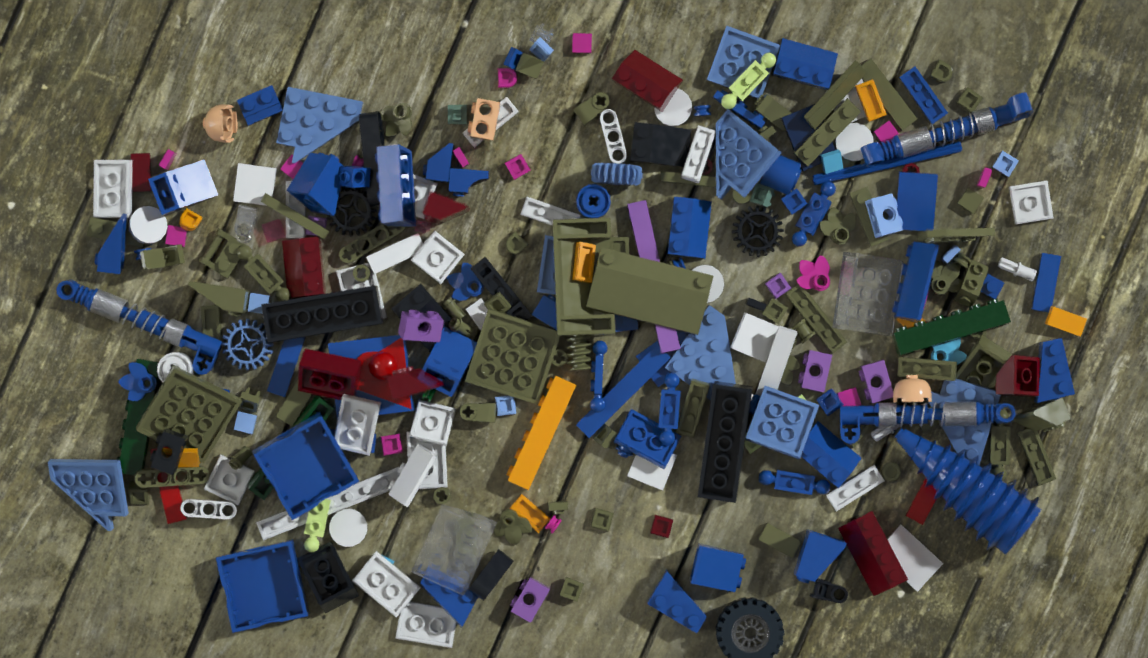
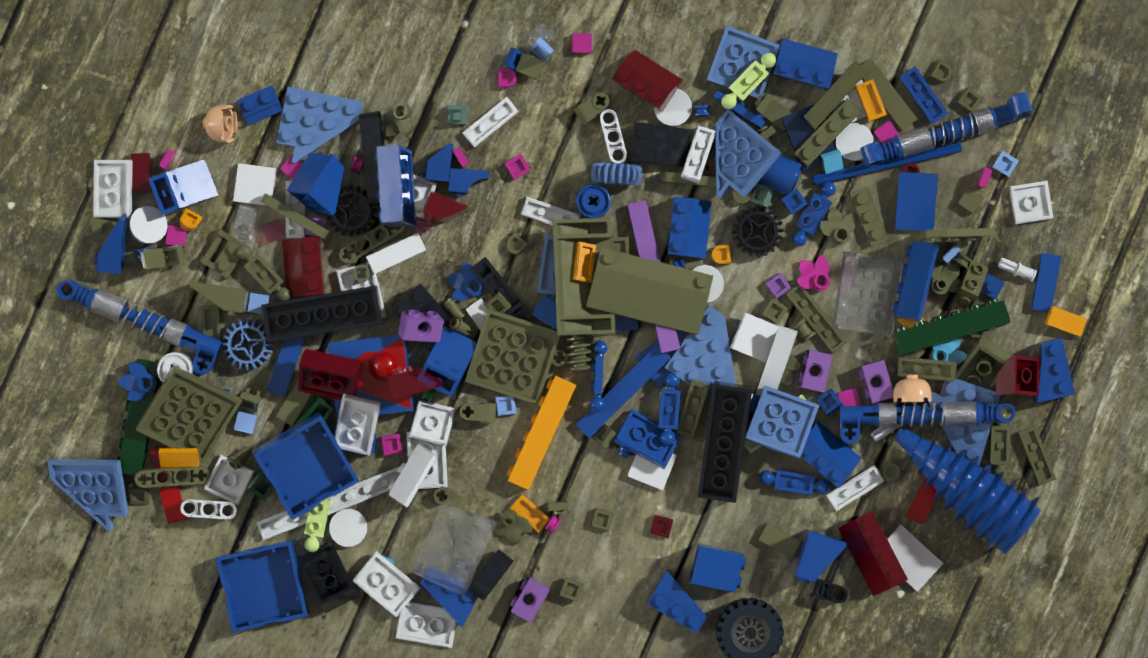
black brick [150,428,188,475] -> none
blue brick [339,166,370,188] -> none
white tile [411,230,465,284] -> none
light nougat brick [468,98,500,141] -> none
black tile [745,297,767,311] -> none
light blue brick [865,193,903,238] -> none
olive slope [1013,397,1071,432] -> none
none -> light orange tile [711,244,731,264]

